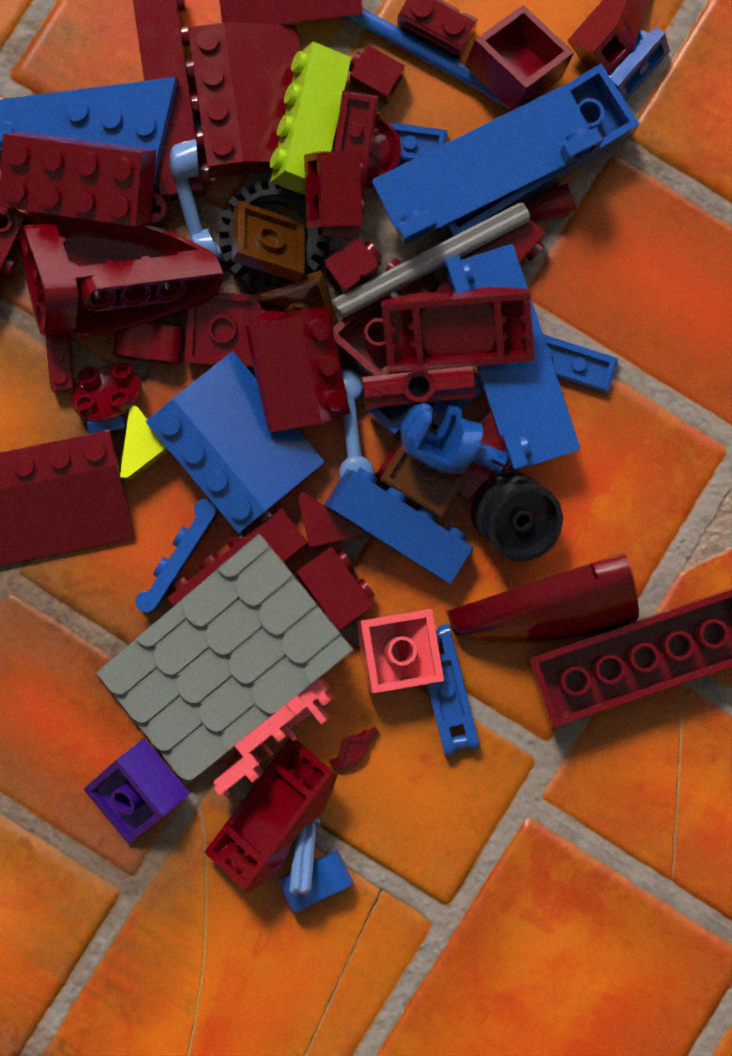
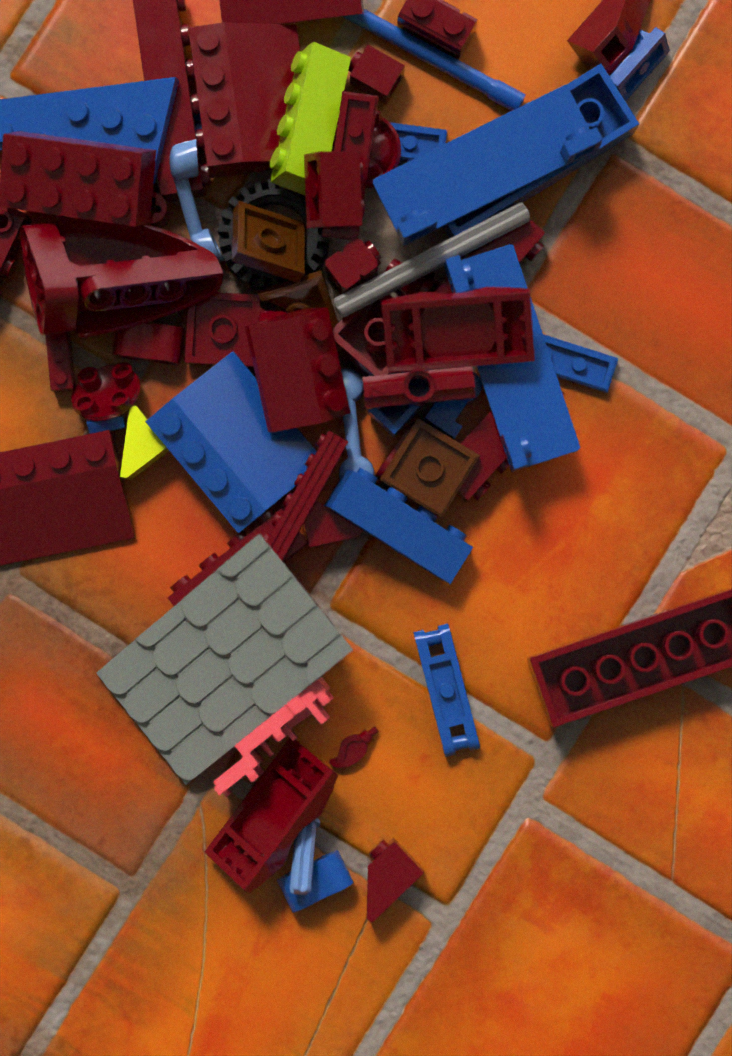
dark purple slope [84,738,190,844] -> none
blue plate [136,499,218,612] -> none
dark red brick [297,547,375,631] -> none
coral slope [356,609,444,693] -> none
blue piece [400,402,508,474] -> none
dark red panel [446,553,639,643] -> none
dark red piece [465,5,574,111] -> none
black wheel [470,471,564,561] -> none
dark red cone [524,183,577,222] -> none
none -> dark red piece [263,431,348,562]
none -> dark red slope [367,838,424,923]

